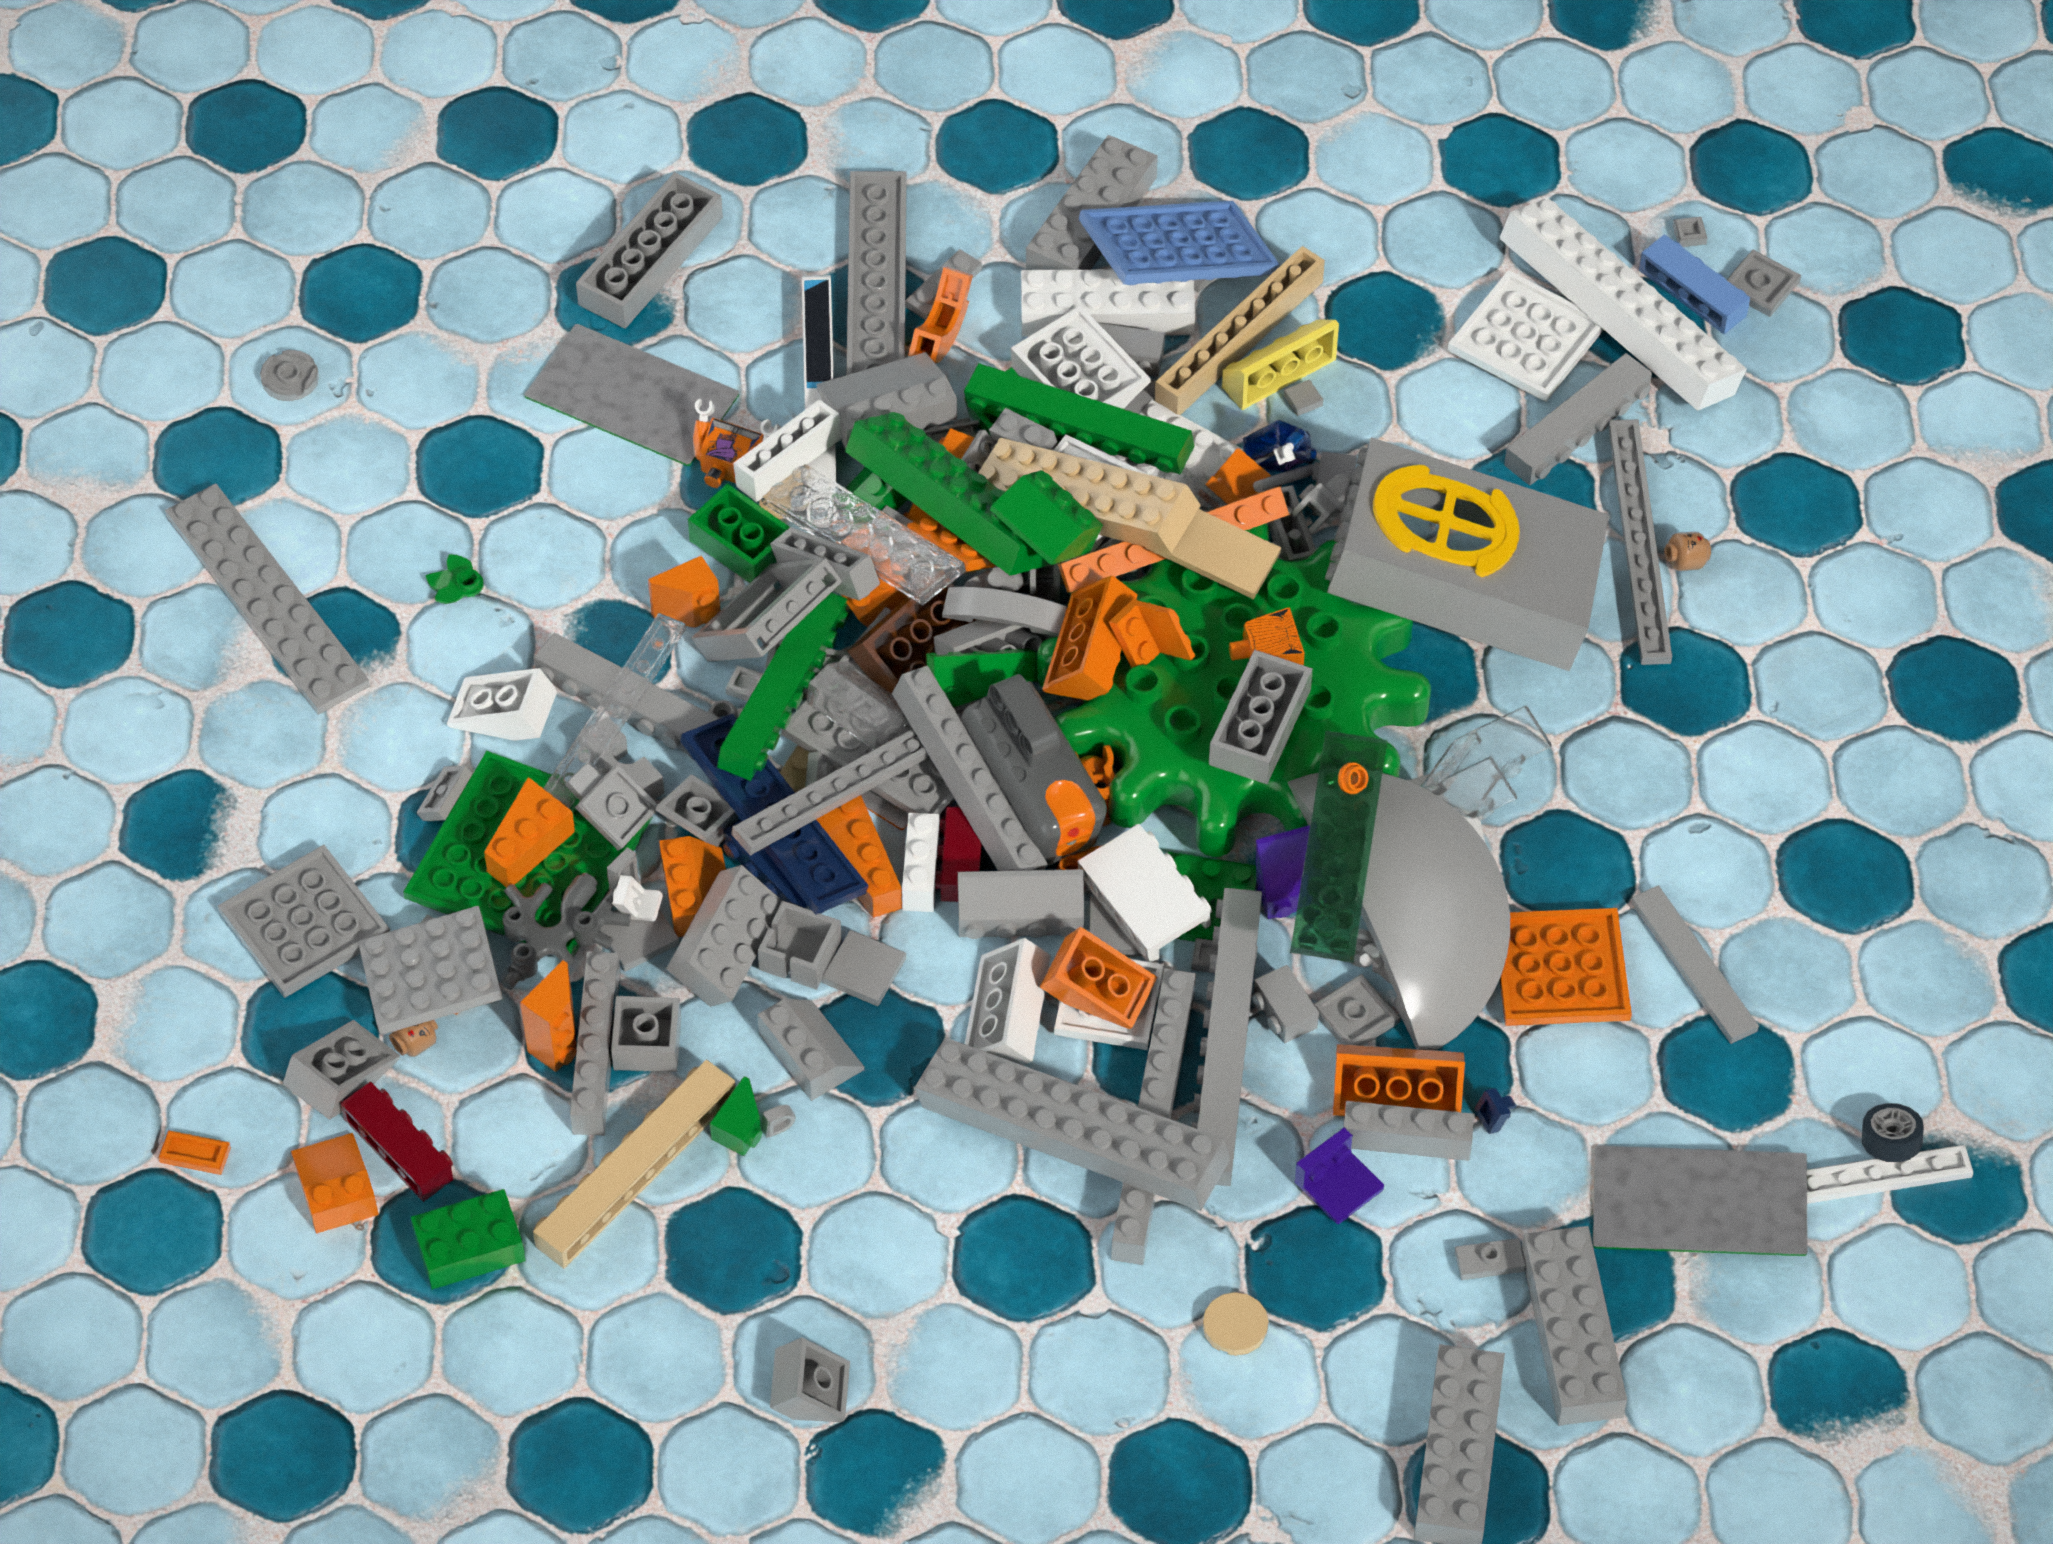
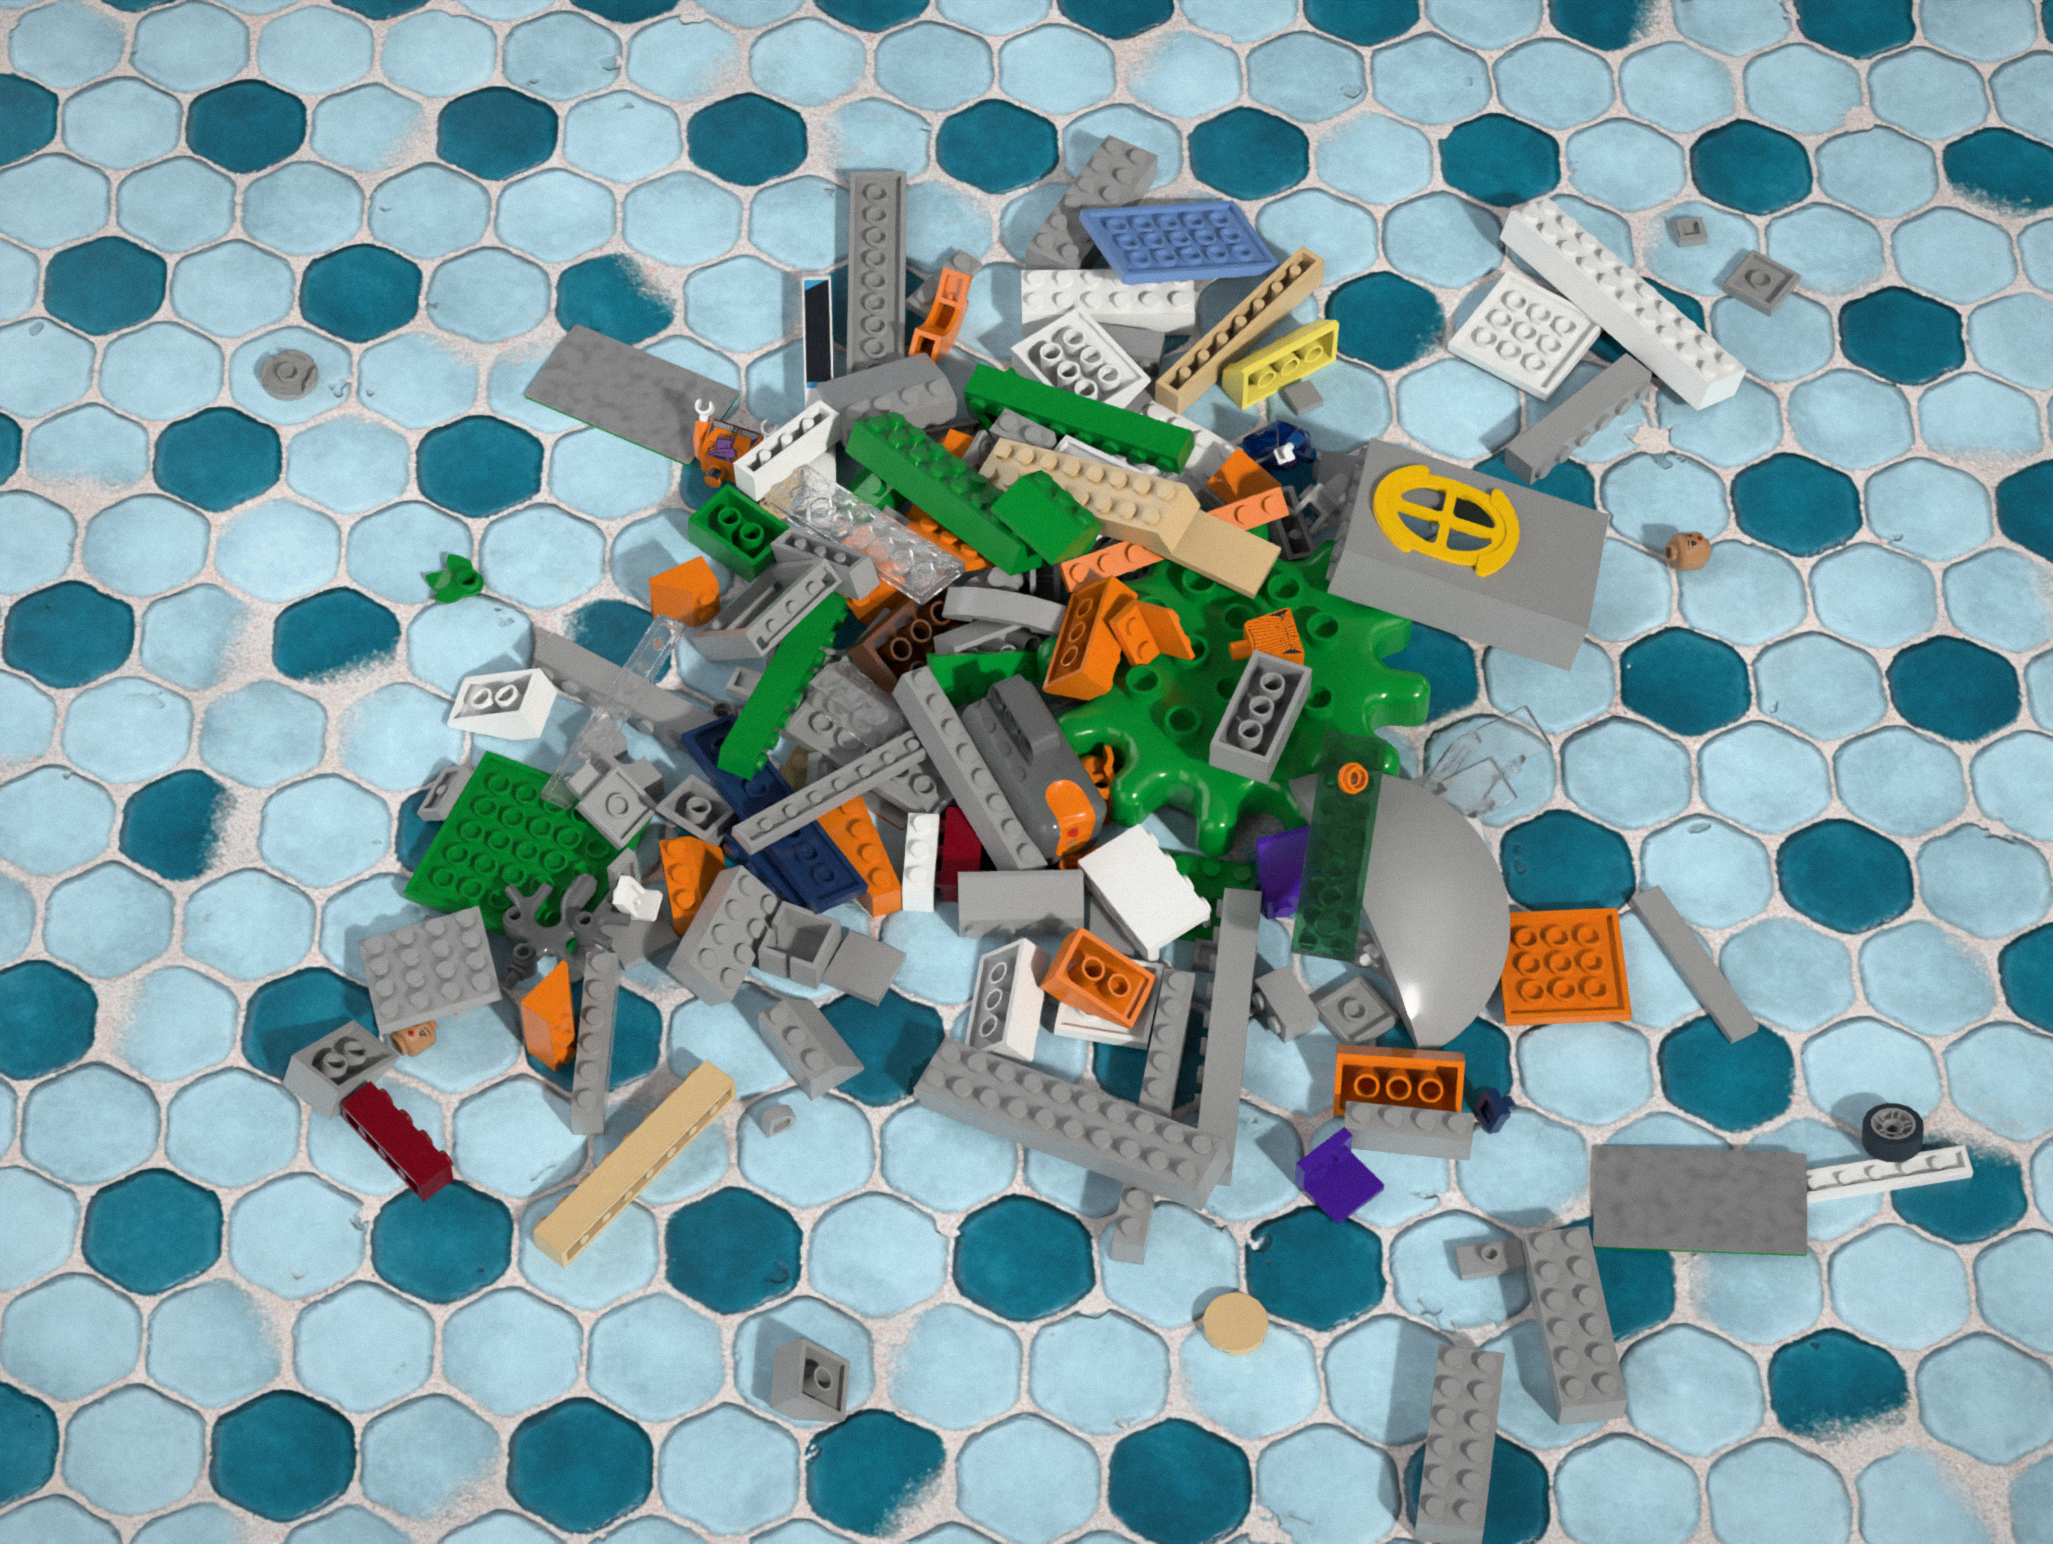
orange tile [158,1130,231,1175] -> none
light grey plate [165,483,370,715] -> none
light grey plate [218,845,390,998] -> none
orange slope [291,1133,379,1234] -> none
green brick [411,1189,526,1290] -> none
orange wedge [484,777,575,888] -> none
light grey brick [576,172,723,329] -> none
light grey brick [611,996,681,1072] -> none
green slope [710,1076,762,1156] -> none
light grey bar [1253,464,1314,493] -> none
light grey plate [1608,419,1672,665] -> none
medium blue brick [1639,234,1750,334] -> none

